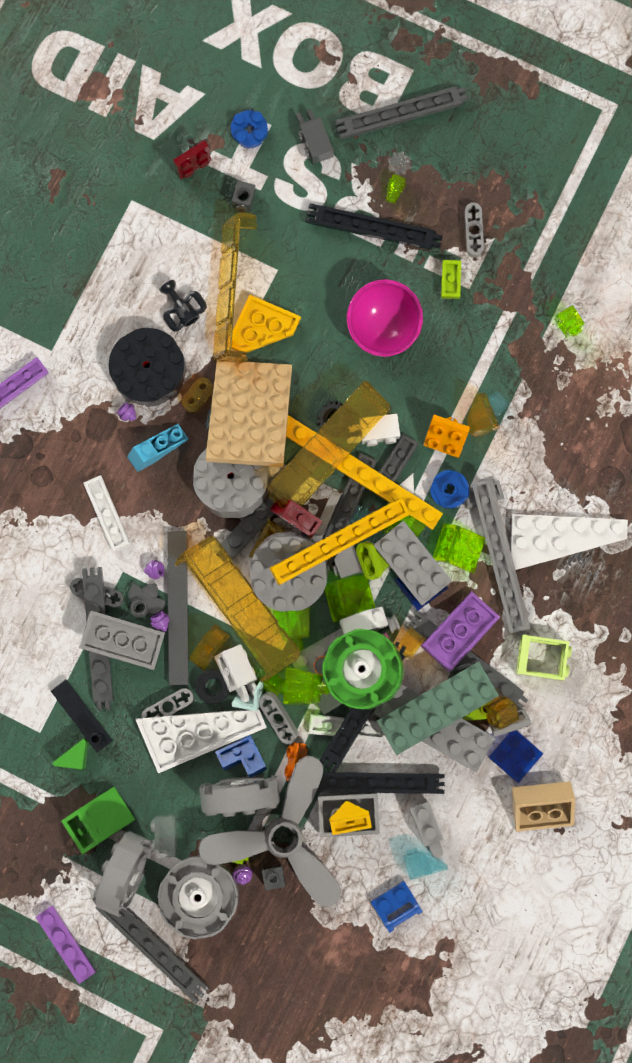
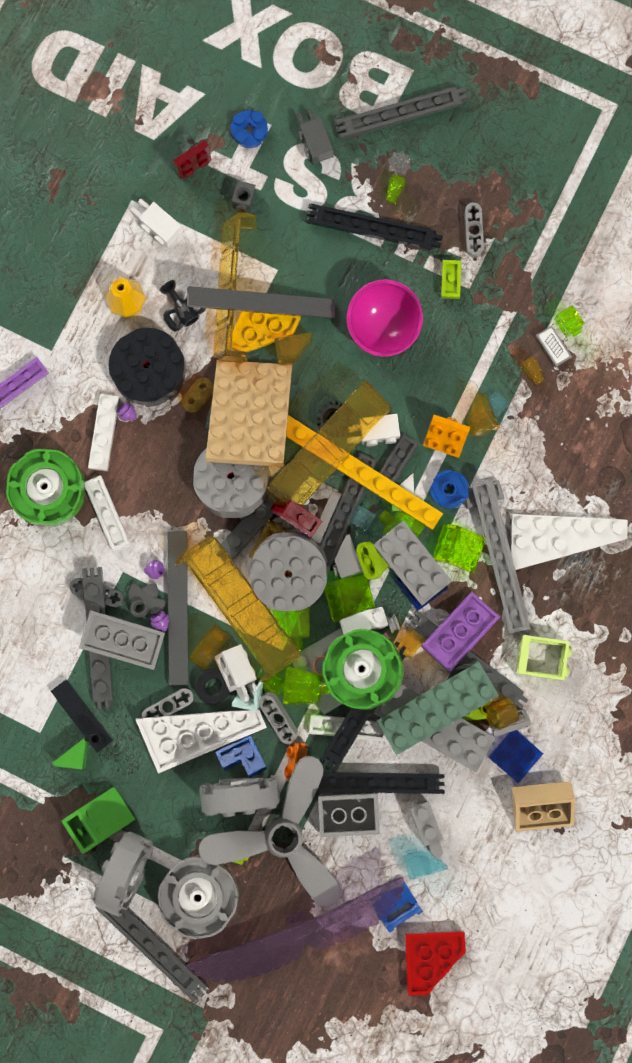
medium lavender plate [35,905,96,984] -> none
medium azure slope [127,424,189,472] -> none
clear brick [151,814,178,857] -> none
medium lavender plate [233,864,252,885] -> none
dark grey brick [262,865,286,890] -> none
yellow tile [269,497,410,586] -> none
yellow slope [329,800,372,835] -> none
none -> bright green piece [6,449,85,527]
none -> white plate [88,394,120,471]
none -> yellow cone [105,277,146,319]
none -> white hinge [130,199,183,248]
none -> dark grey tile [187,286,335,319]
none -> clear purple piece [187,877,405,983]
none -> clear yellow slope [274,332,312,366]
none -> red plate [405,931,466,996]
none -> clear yellow cone [520,356,545,385]
none -> tile [535,326,572,368]

